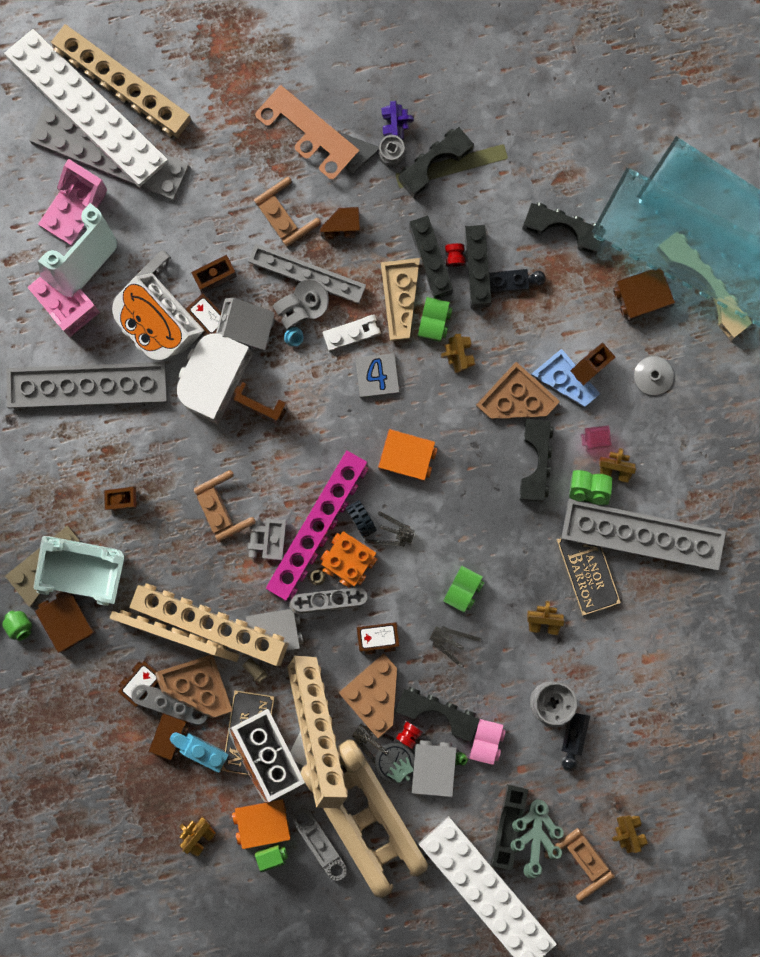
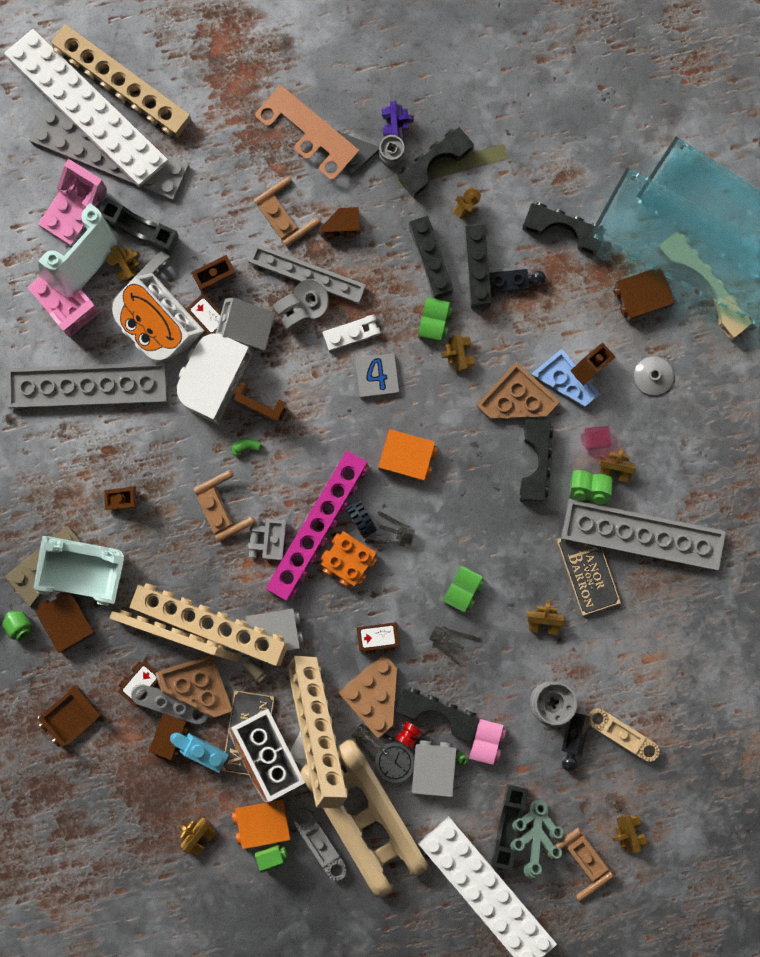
medium azure plate [284,327,304,346] -> none
light grey beam [290,588,367,614] -> none
dark tan pin [310,570,325,585] -> none
tan wing [381,258,420,341] -> none
sand green piece [387,757,413,783] -> none
red wheel [445,243,466,267] -> none
none -> reddish brown panel [37,685,103,748]
none -> pearl dark grey arch [99,198,179,254]
none -> pearl gold hips [106,246,141,282]
none -> bright green arm [231,438,261,456]
none -> pearl gold hips [452,188,481,219]
none -> tan plate [588,709,660,762]

